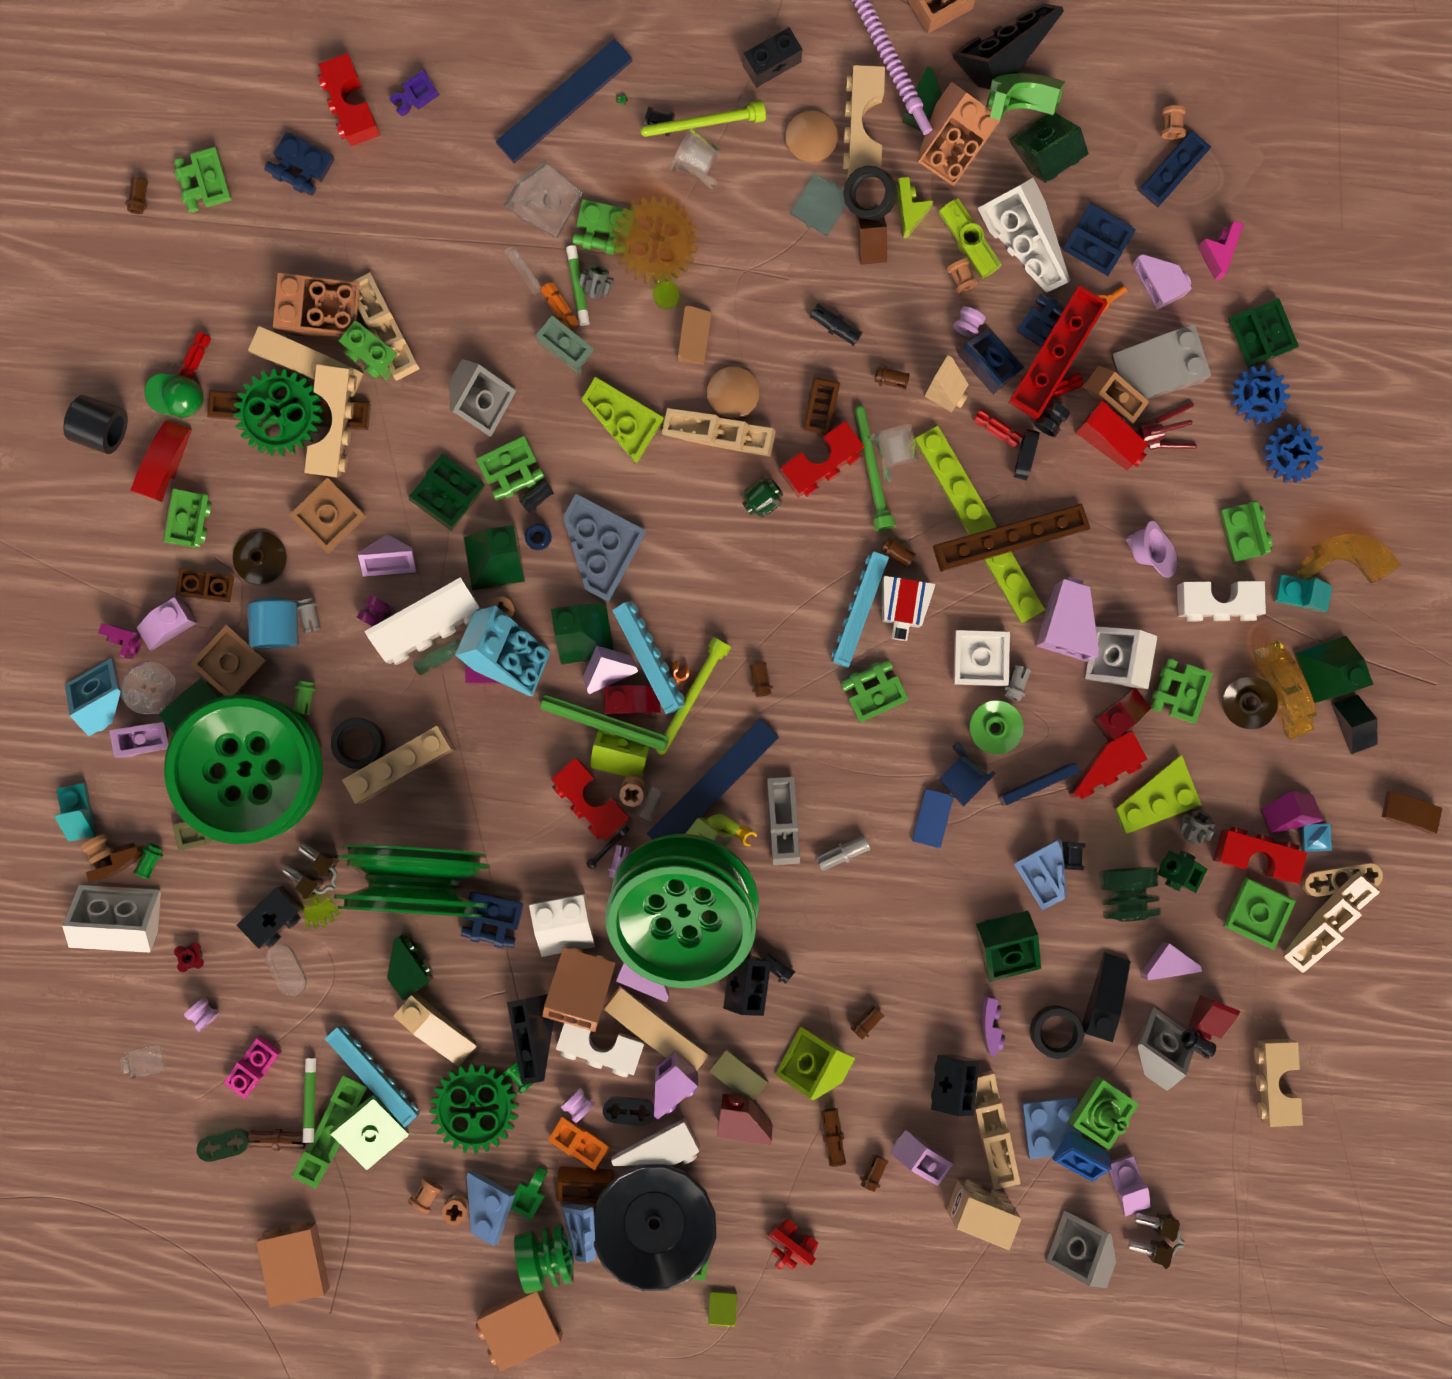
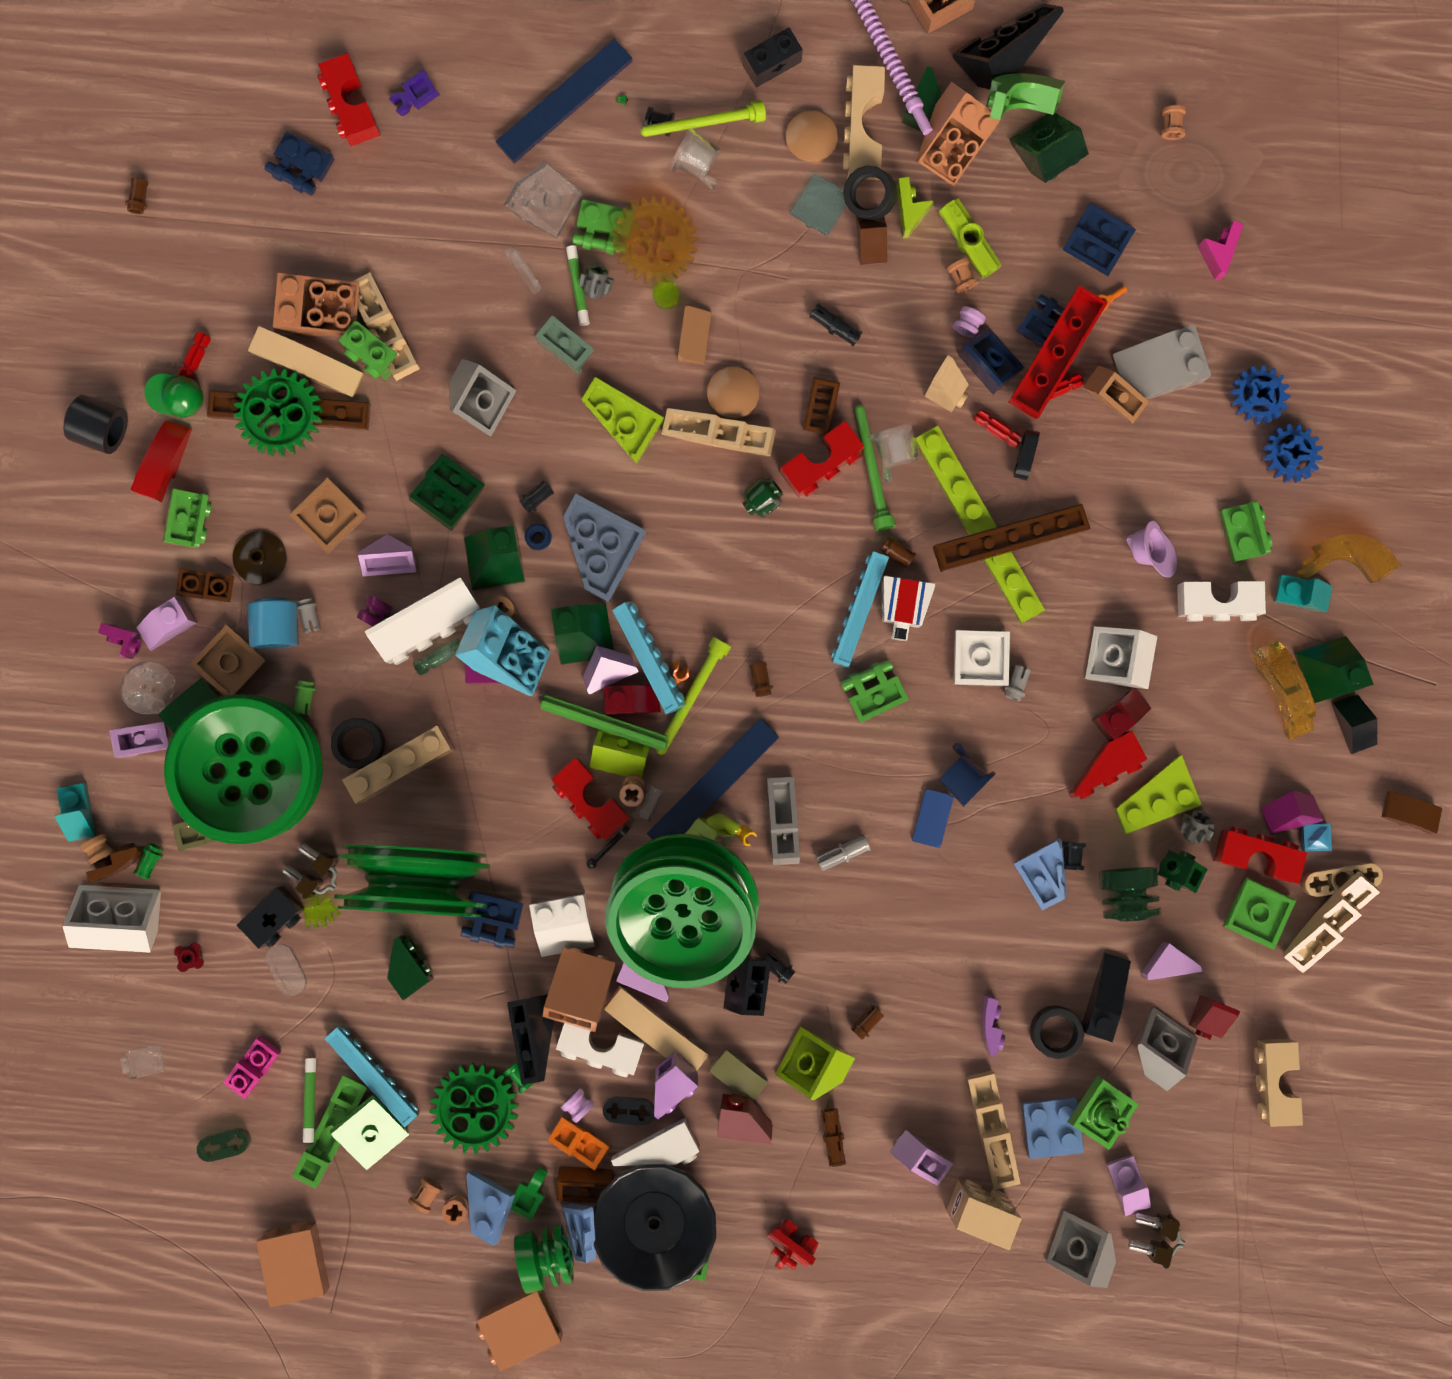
medium azure slope [65,658,121,736] -> none
bright green plate [174,147,232,213] -> none
lavender wheel [184,997,220,1032] -> none
reddish brown pin [248,1129,306,1151] -> none
tan arch [304,364,357,477] -> none
tan slope [393,992,477,1067] -> none
bright green plate [476,436,545,501] -> none
orange axle [540,282,579,331] -> none
lavender pin [607,845,633,878] -> none
lime slope [708,1291,737,1326] -> none
reddish brown pin [860,1154,889,1192] -> none
reddish brown pin [874,365,910,390] -> none
black brick [931,1054,980,1117] -> none
bright green dish [969,700,1024,754] -> none
dark green slope [976,910,1041,982] -> none
white wedge [978,177,1070,293] -> none
dark blue tile [998,763,1080,806] -> none
black wheel [1033,400,1070,437] -> none
lavender slope [1036,577,1099,662] -> none
blue slope [1052,1132,1112,1182] -> none
red slope [1076,401,1149,470] -> none
lavender slope [1132,254,1192,310] -> none
dark blue tile [1138,130,1211,208] -> none
dark red plant [1139,402,1197,450] -> none
bright green plate [1151,658,1213,724] -> none
black pin [1180,1029,1216,1059] -> none
dark brown dish [1223,676,1278,729] -> none
dark green slope [1228,298,1299,367] -> none

